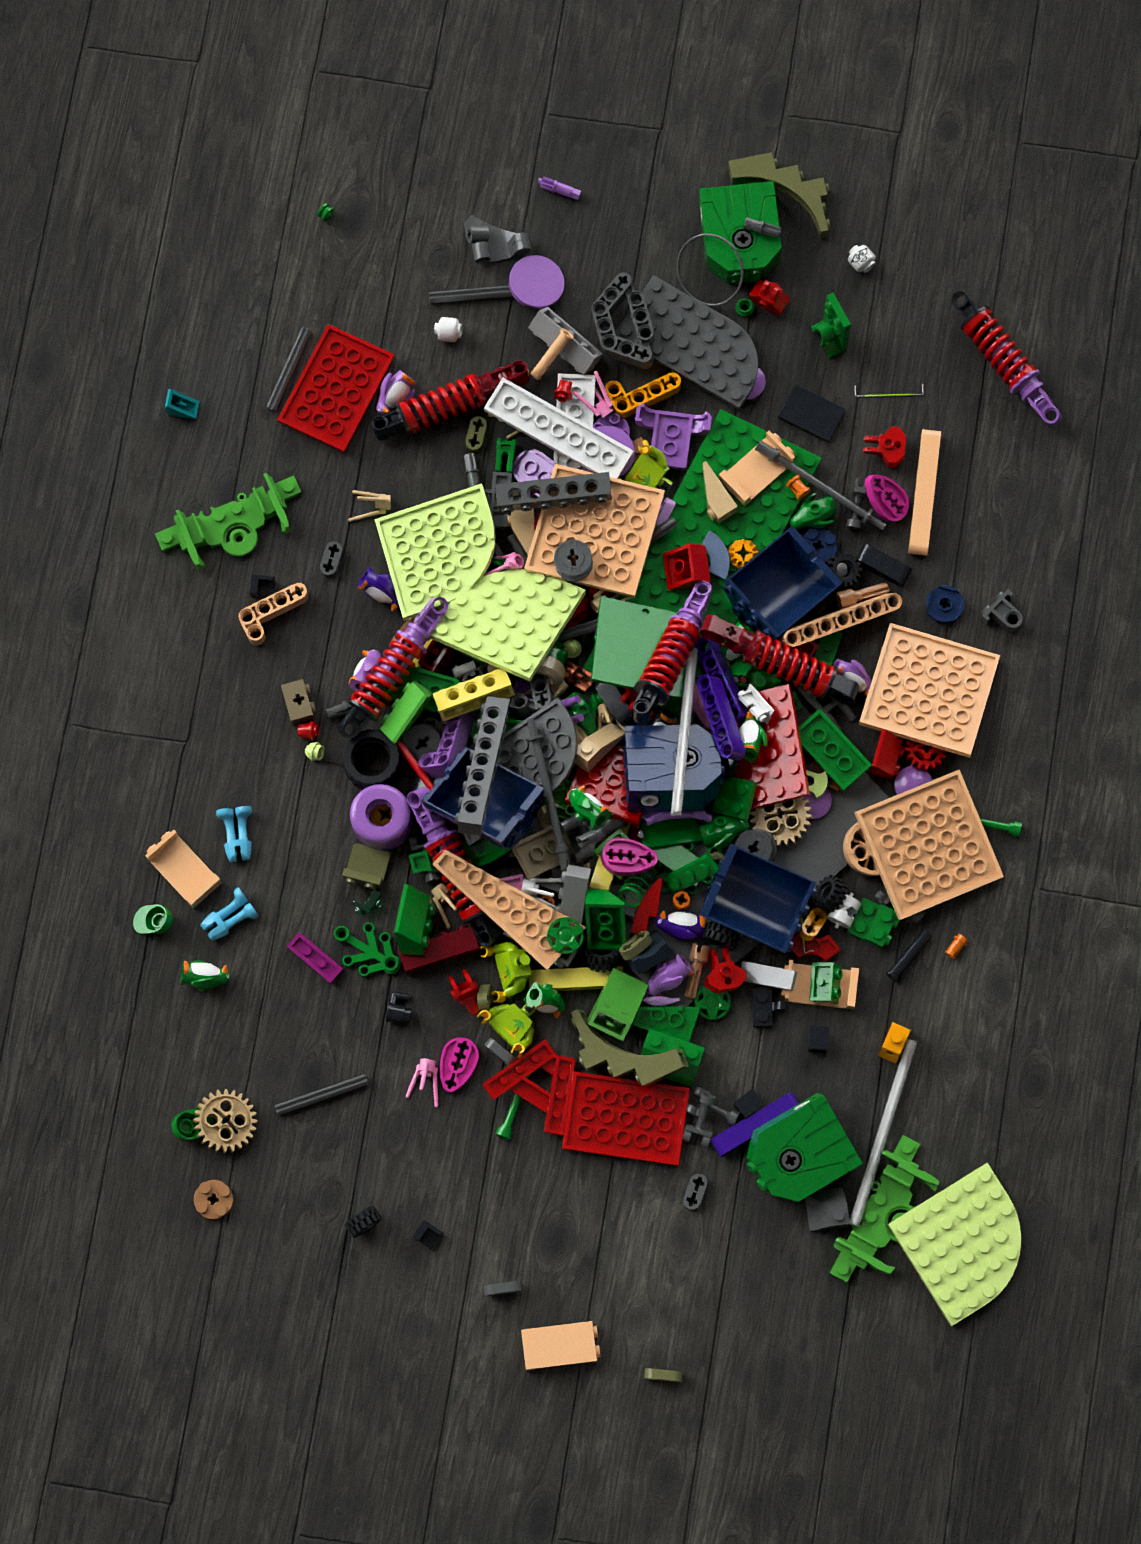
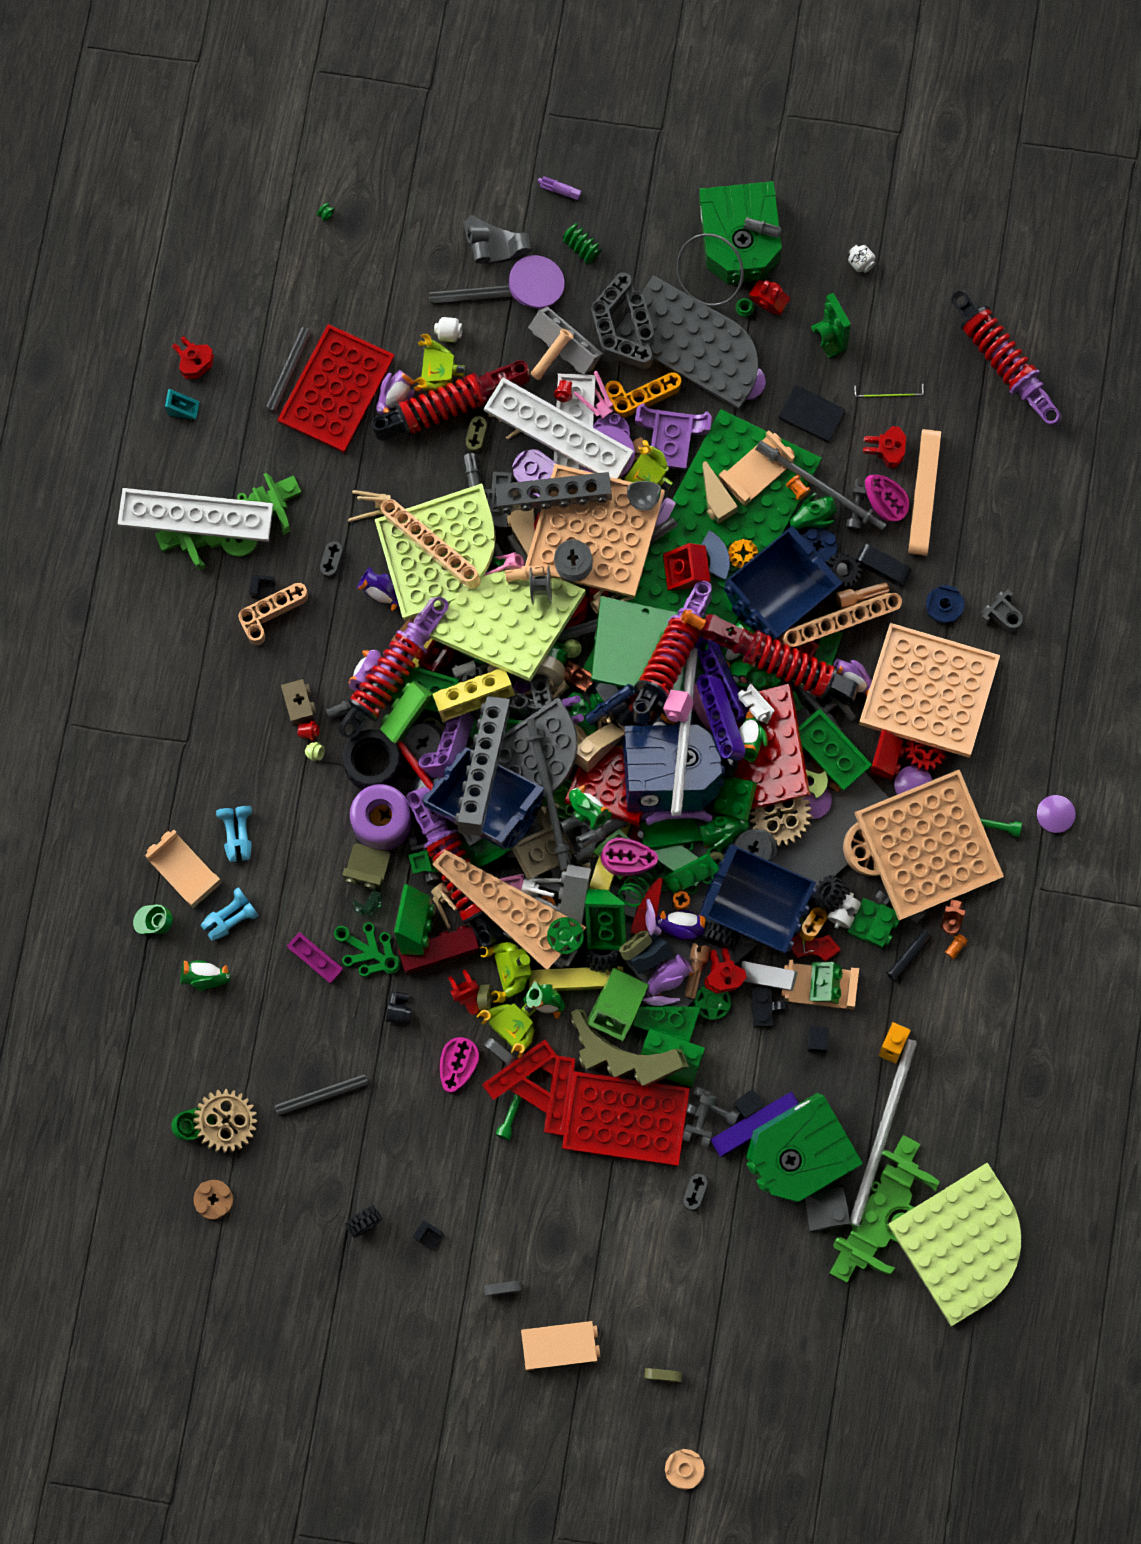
bright pink plant [406,1059,438,1108] -> none
green piece [495,438,517,474] -> none
olive arch [728,152,831,238] -> none
none -> white plate [118,488,273,542]
none -> red hinge [172,336,214,380]
none -> light nougat beam [381,499,481,589]
none -> lime torso [414,334,465,393]
none -> light nougat pin [505,565,545,583]
none -> dark grey piece [529,566,552,605]
none -> green piece [562,223,602,264]
none -> dark blue pin [585,683,636,725]
none -> dark grey helmet [627,481,661,511]
none -> lavender bar [645,899,662,935]
none -> bright pink brick [663,690,694,722]
none -> light nougat tile [665,1449,705,1490]
none -> orange pin [680,609,706,630]
none -> copper hips [940,900,965,935]
none -> medium lavender dish [1037,795,1075,833]

